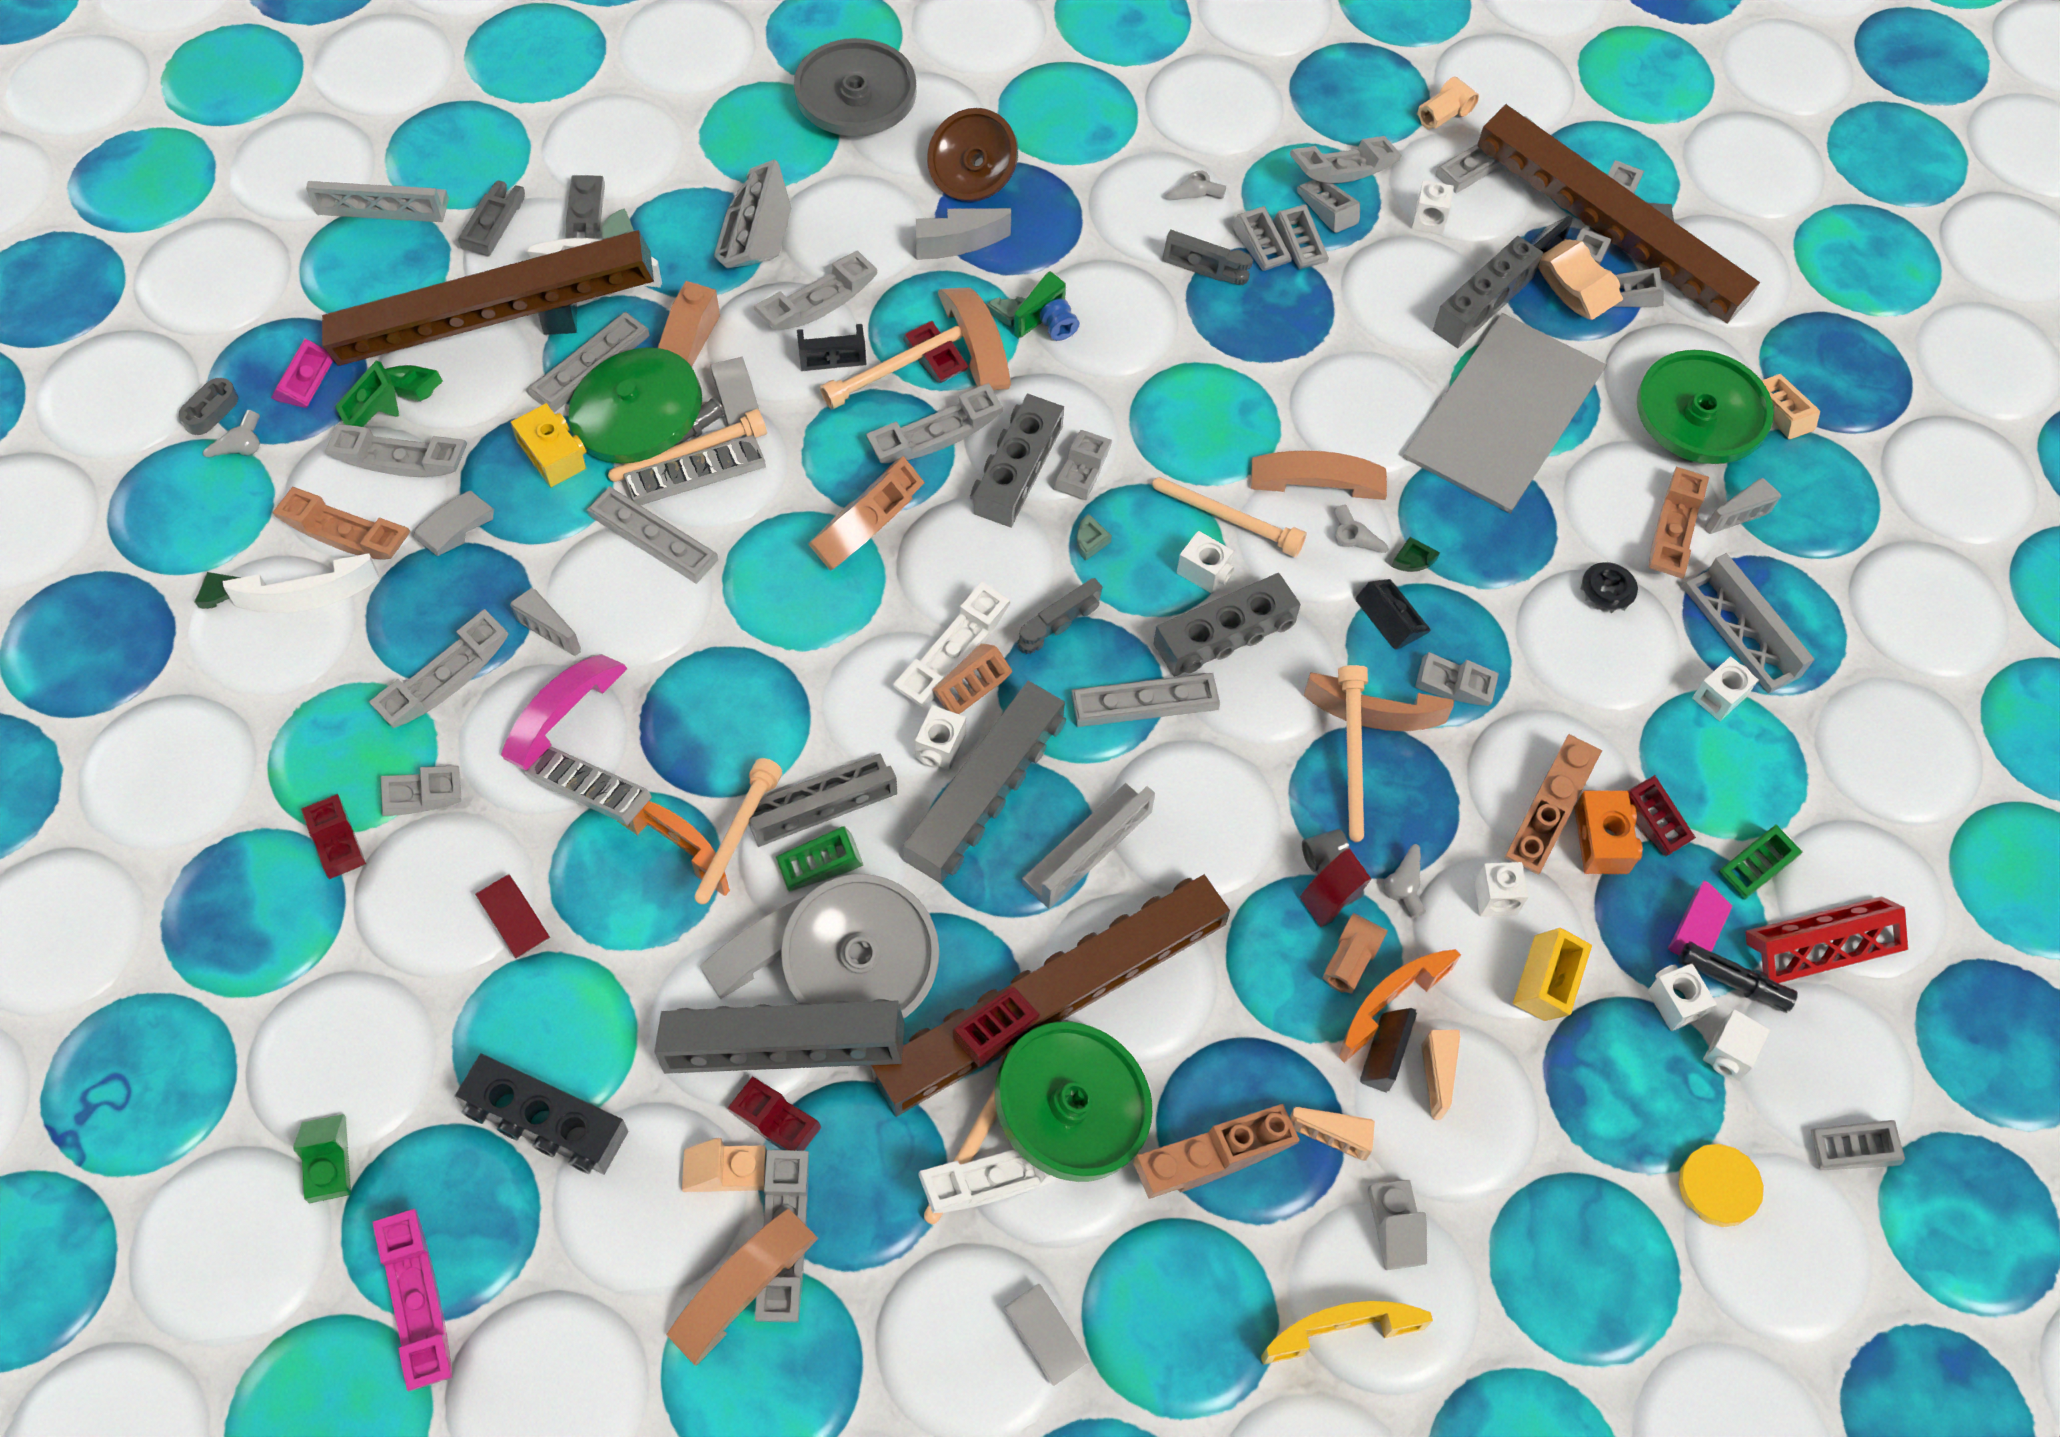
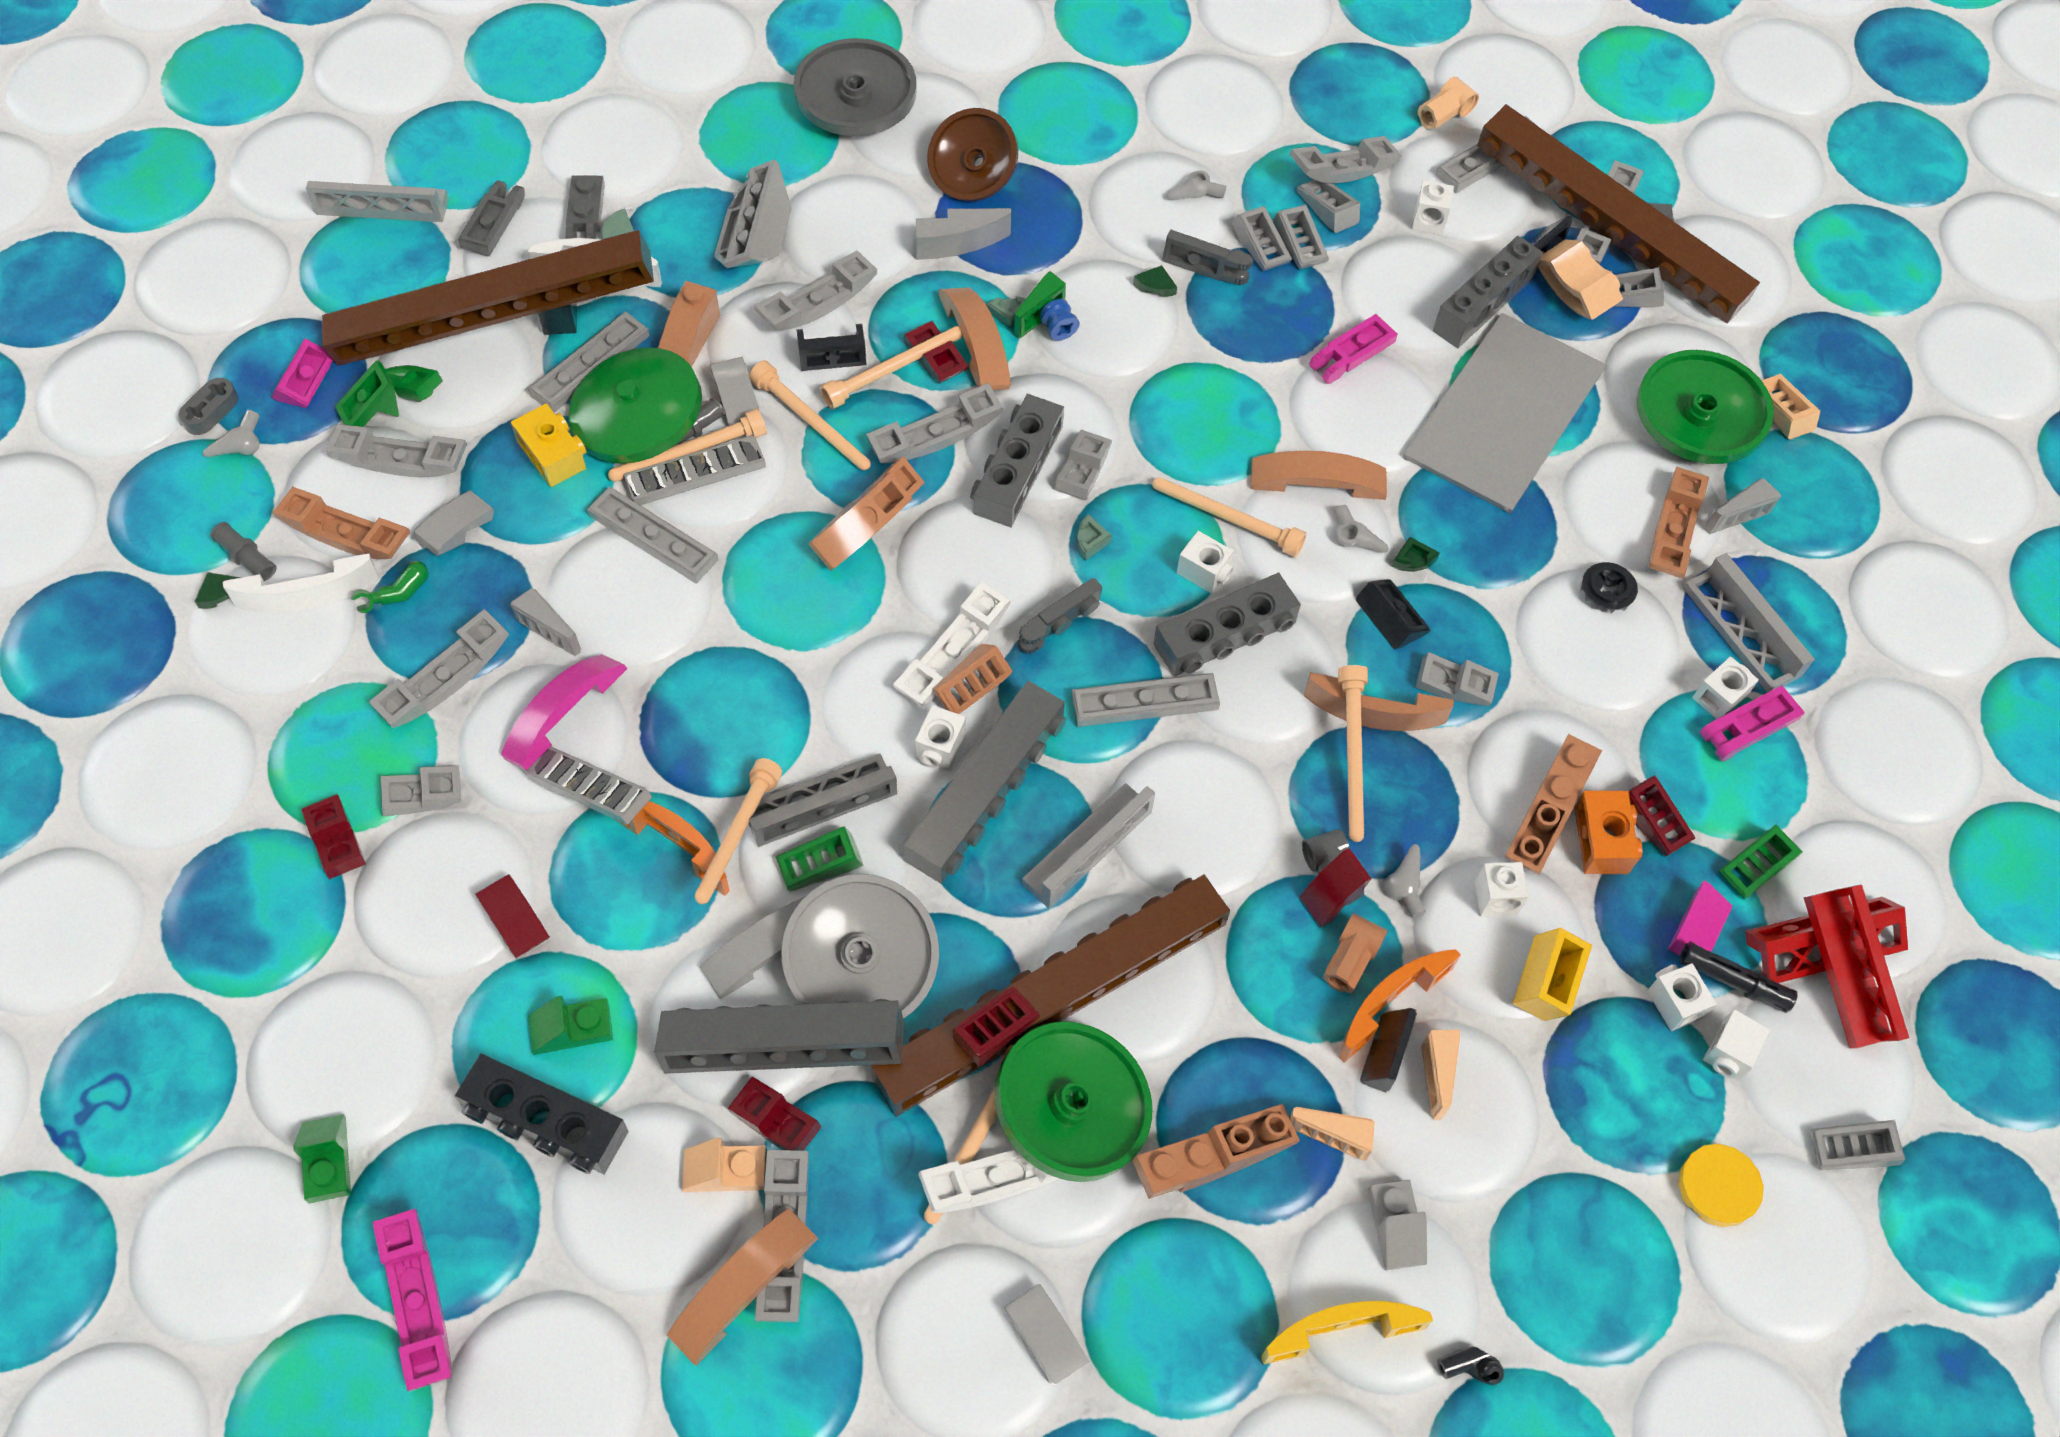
none -> dark grey pin [210,522,277,581]
none -> green arm [351,561,429,613]
none -> green slope [528,995,613,1055]
none -> light nougat piece [749,360,870,471]
none -> dark green tile [1133,265,1177,297]
none -> dark pink hinge [1309,314,1398,384]
none -> black arm [1437,1346,1504,1386]
none -> dark pink plate [1699,685,1805,762]
none -> red fence [1803,884,1909,1049]

